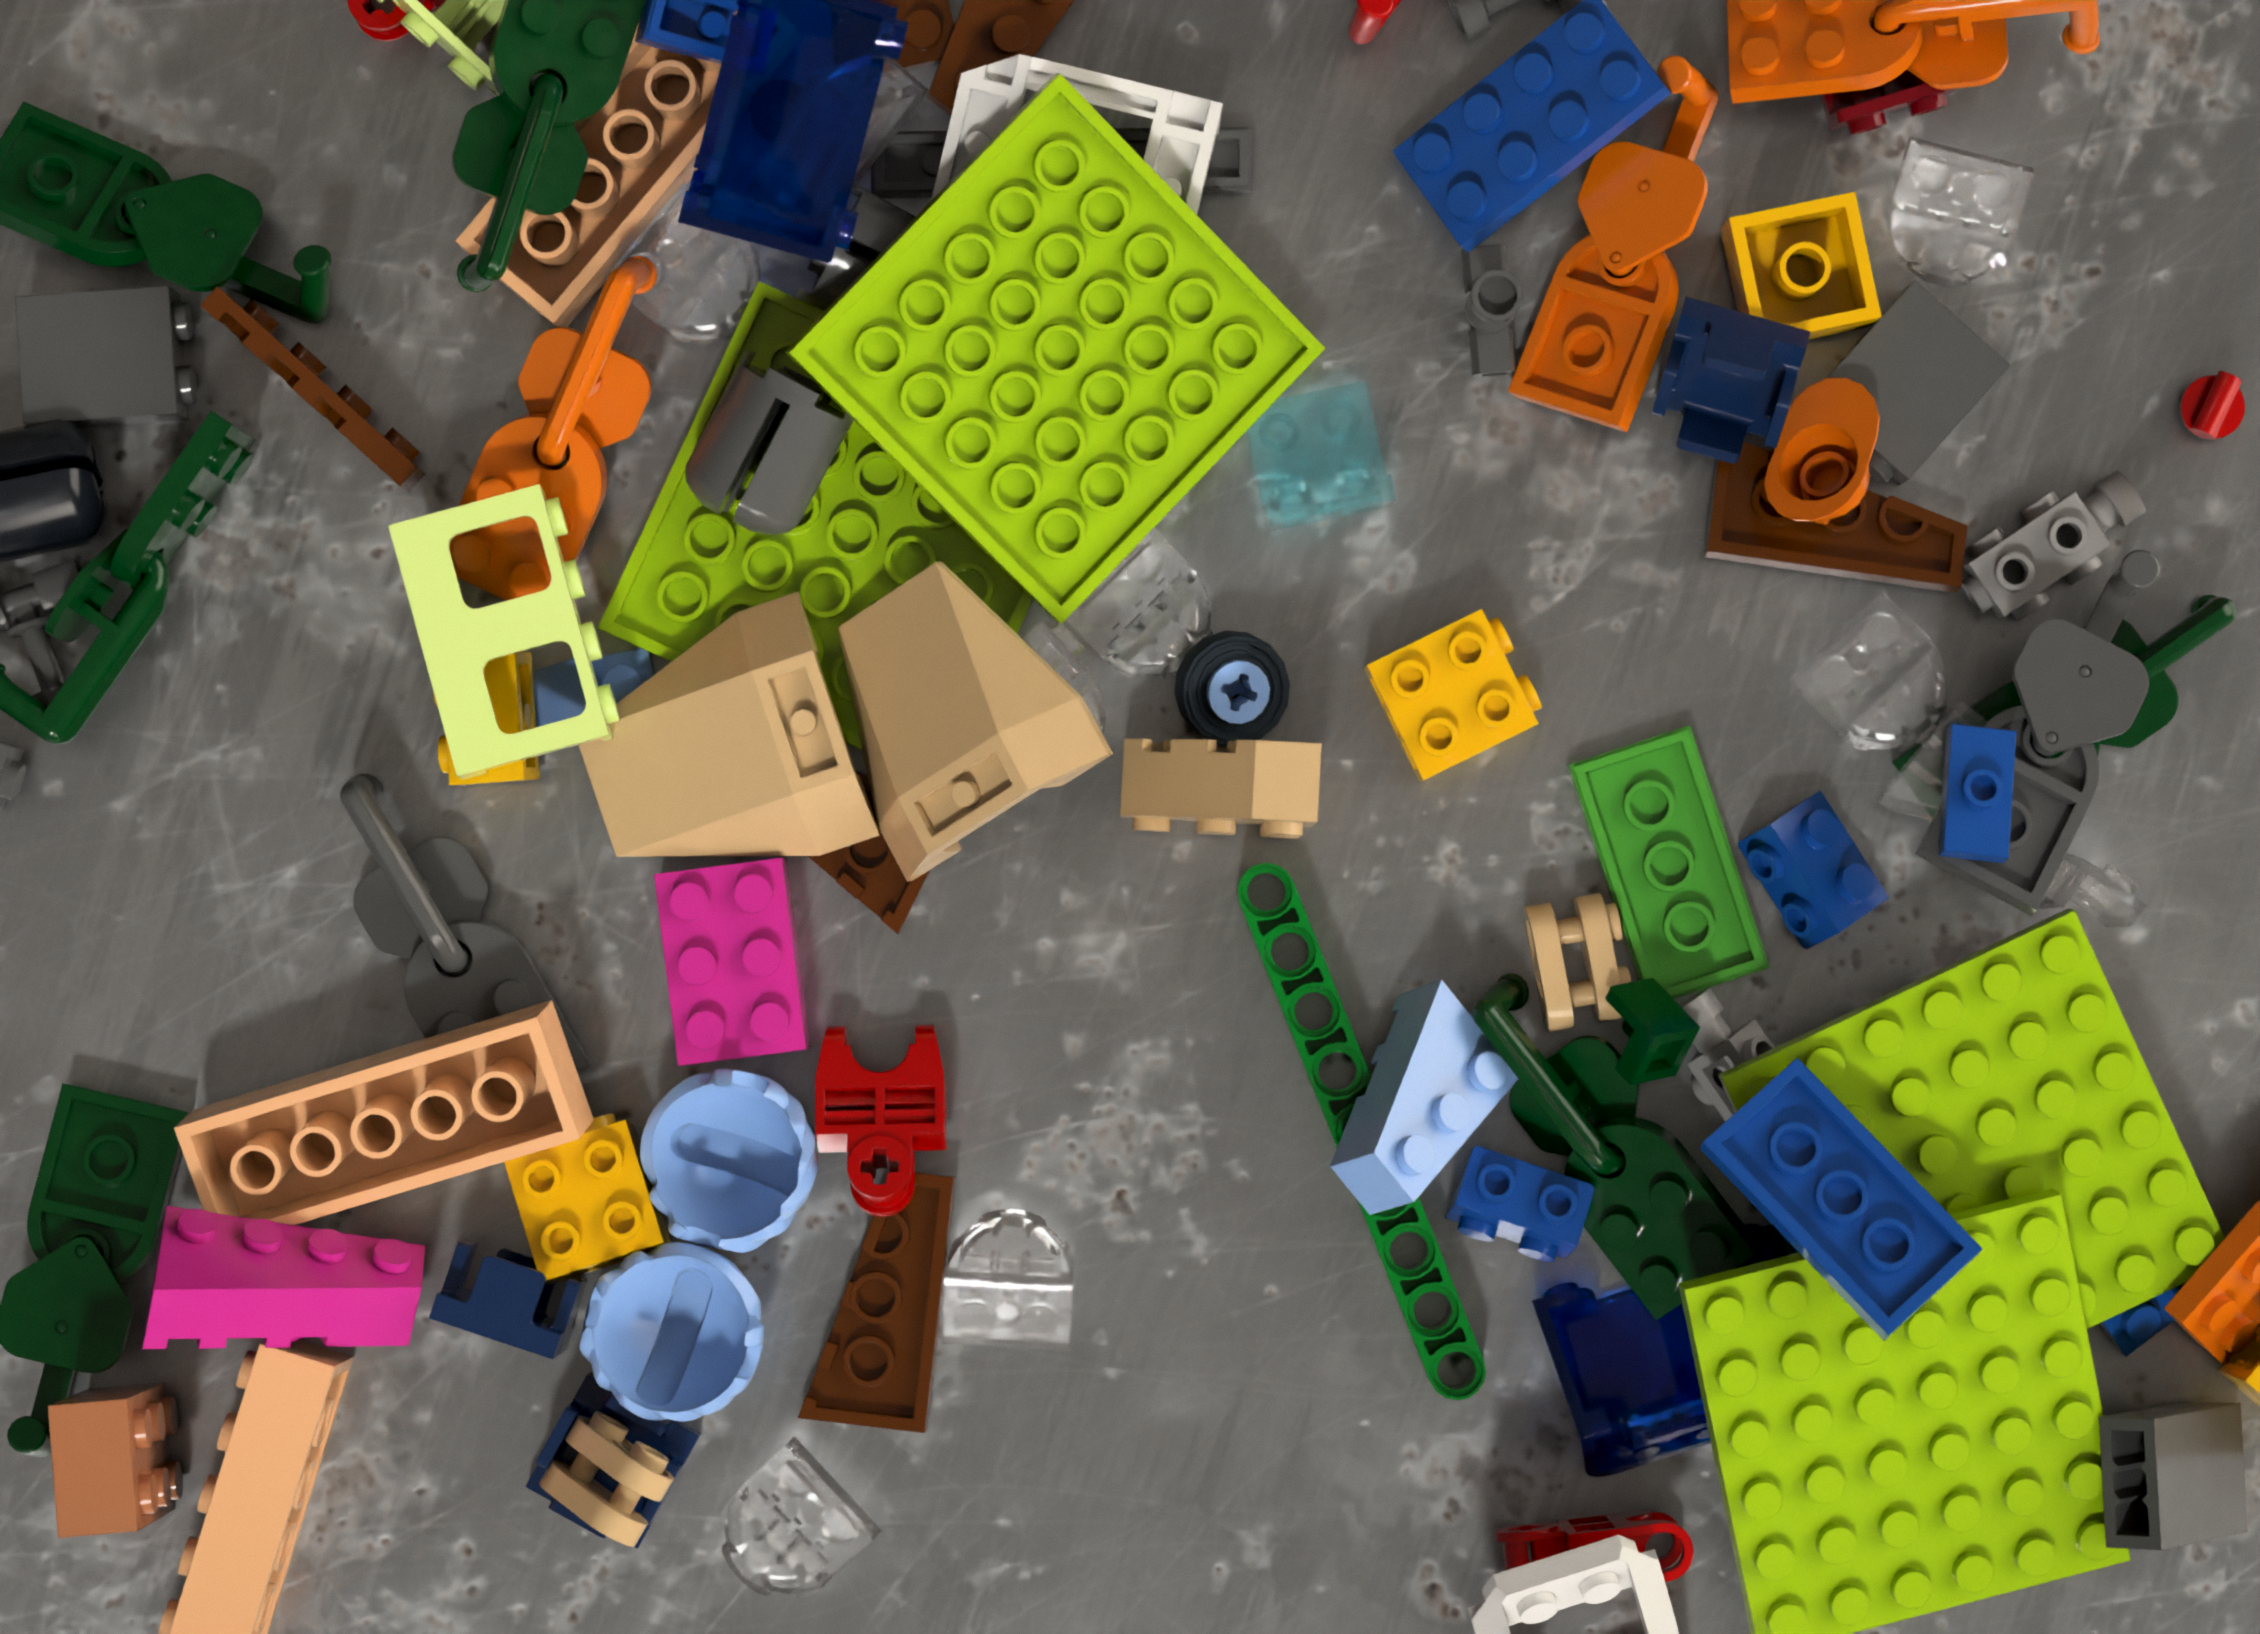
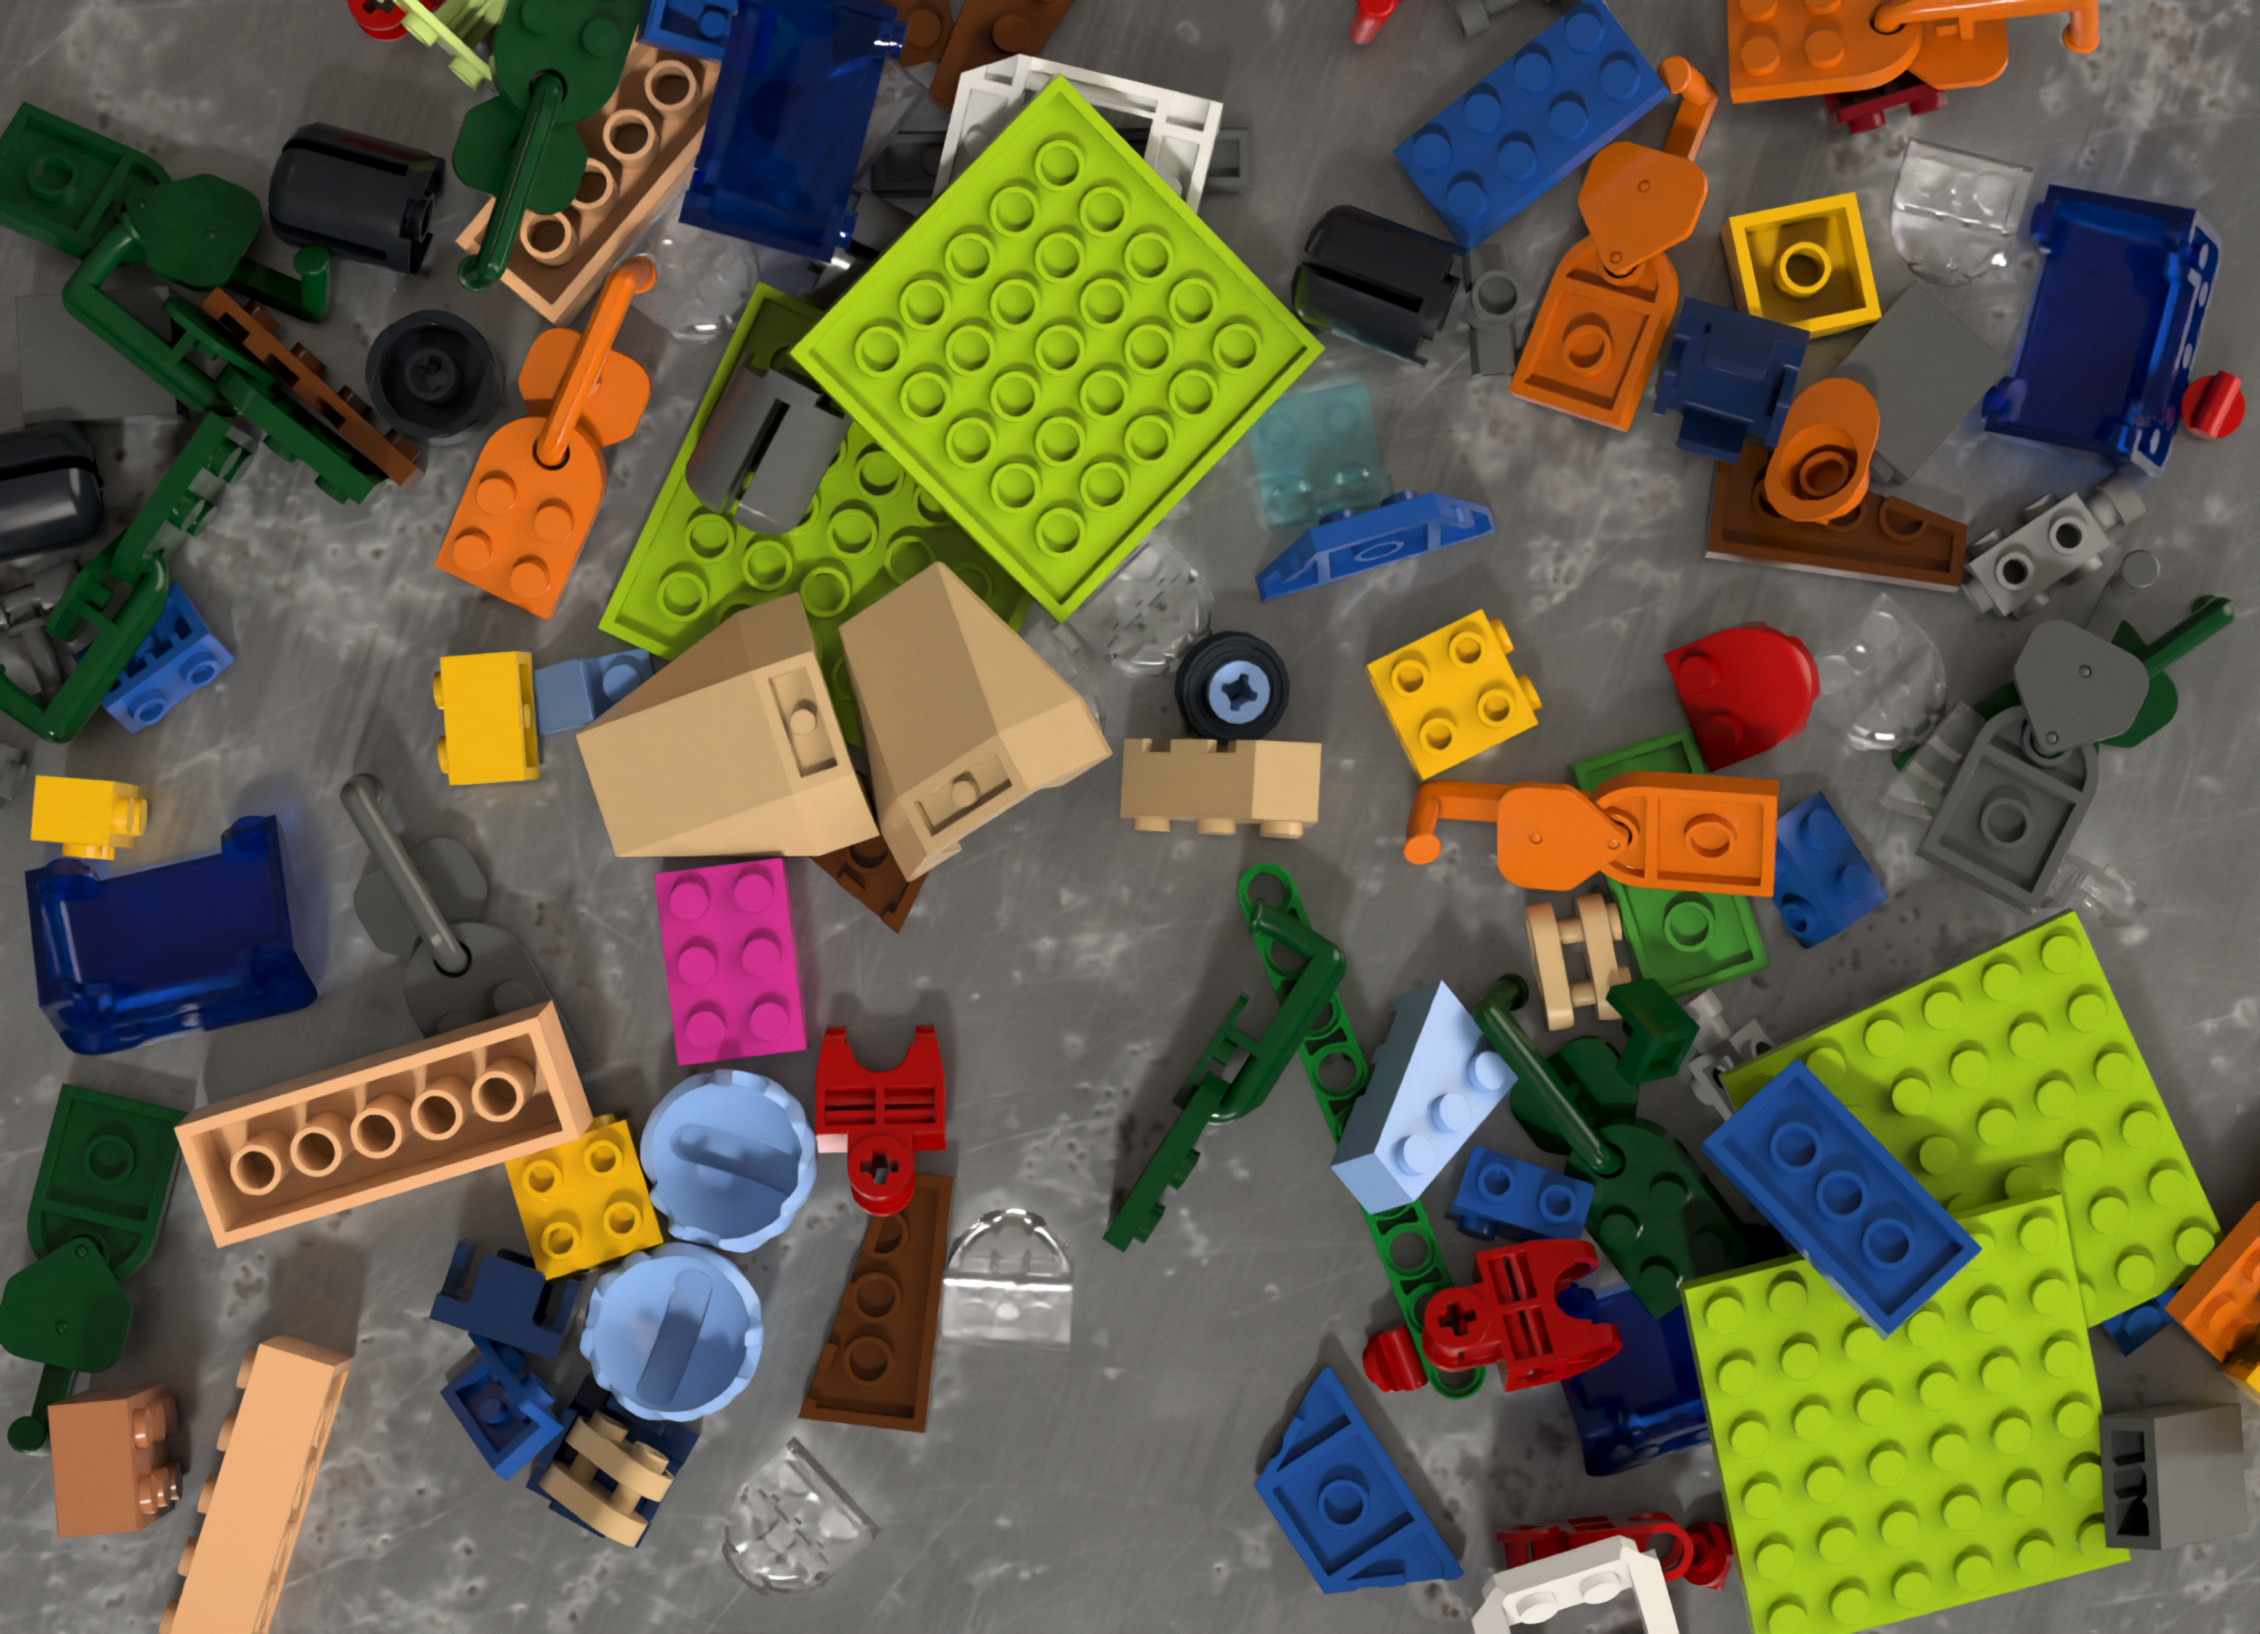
dark pink wedge [142,1206,425,1349] -> none
yellowish green window [388,484,620,780] -> none
blue plate [1939,724,2017,863] -> none
none -> clear blue windscreen [24,815,318,1056]
none -> yellow brick [30,775,147,860]
none -> dark green plate [62,212,390,505]
none -> blue bracket [72,581,234,734]
none -> black cylinder [268,122,446,277]
none -> black brick [365,309,504,446]
none -> blue bracket [440,1332,564,1481]
none -> dark green plate [1102,898,1348,1252]
none -> blue wing [1254,1364,1464,1594]
none -> blue wing [1255,490,1496,603]
none -> black cylinder [1291,205,1469,369]
none -> red plate [1362,1322,1429,1393]
none -> orange plate [1403,771,1779,898]
none -> red piece [1421,1239,1623,1393]
none -> red slope [1663,621,1820,773]
none -> red plate [1677,1521,1733,1591]
none -> clear blue windscreen [1982,184,2223,479]

